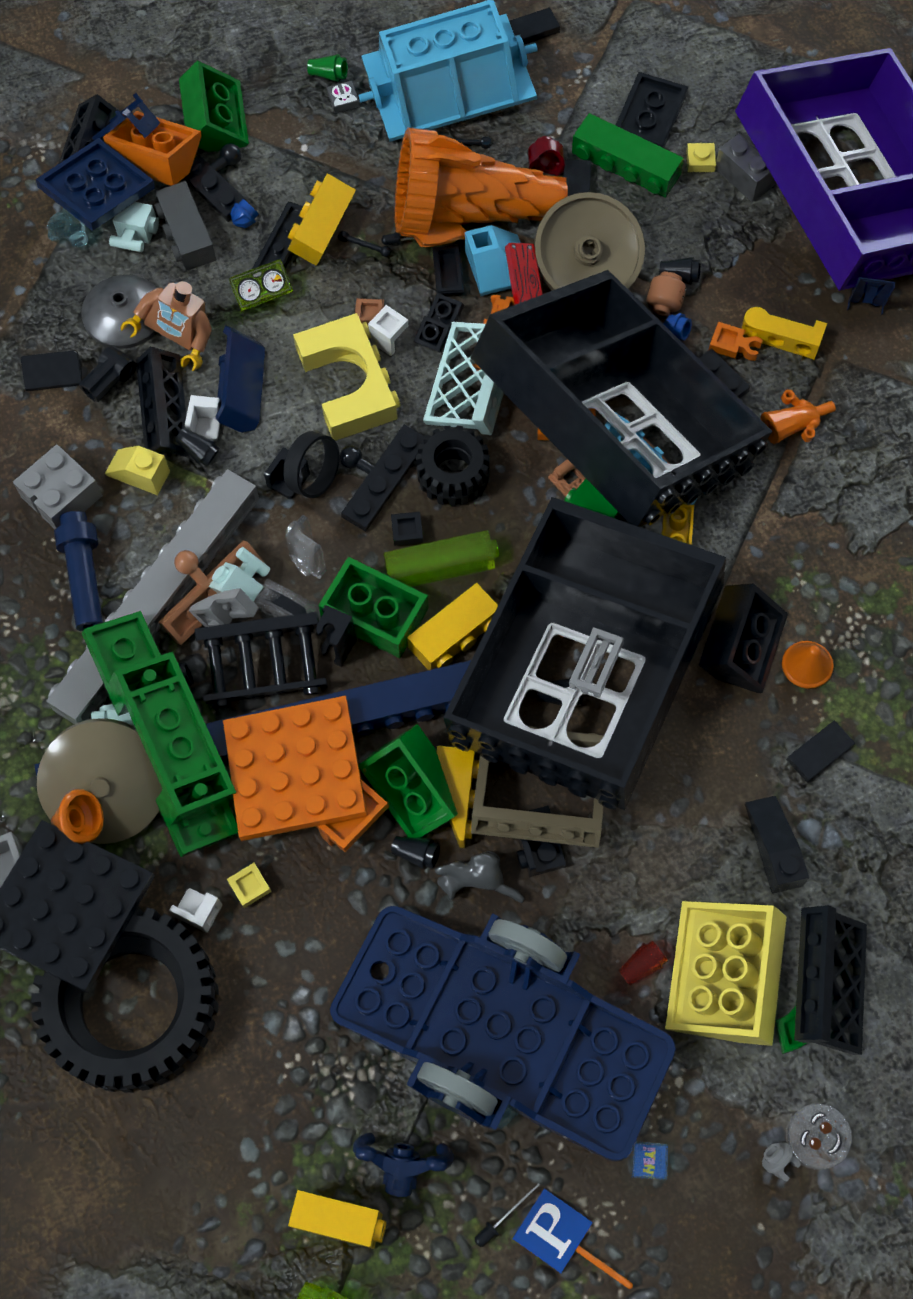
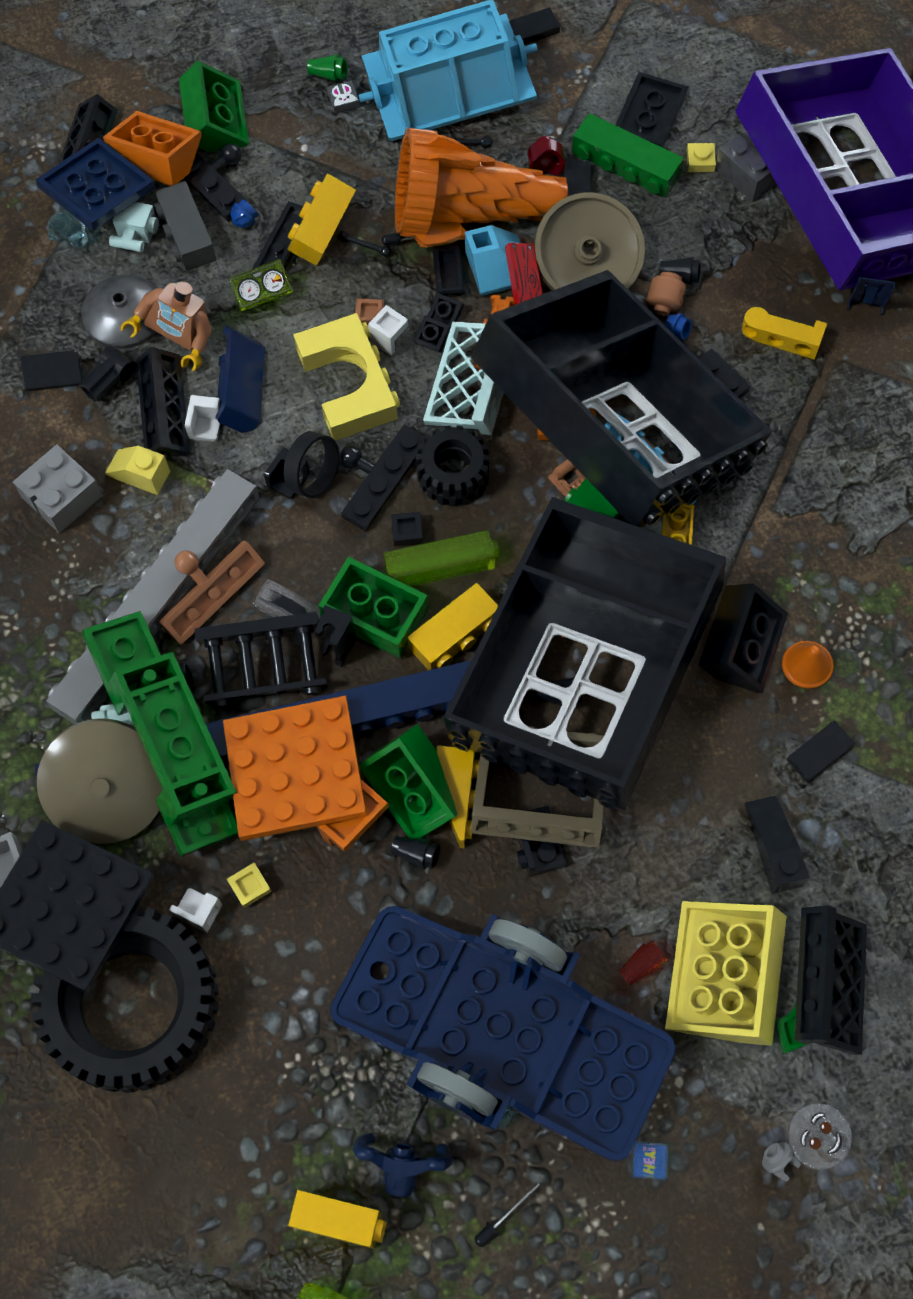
orange hat [51,789,104,844] -> none
dark blue piece [54,511,103,631] -> none
dark blue piece [92,93,160,140] -> none
black cone [175,427,220,467] -> none
light grey slope [189,588,259,627] -> none
light aqua brick [208,547,270,601] -> none
clear bracket [285,515,327,579] -> none
dark grey animal [435,851,525,903] -> none
blue piece [512,1188,633,1289] -> none
light grey tile [569,627,624,698] -> none
orange plate [709,322,763,361] -> none
orange piece [760,389,836,445] -> none

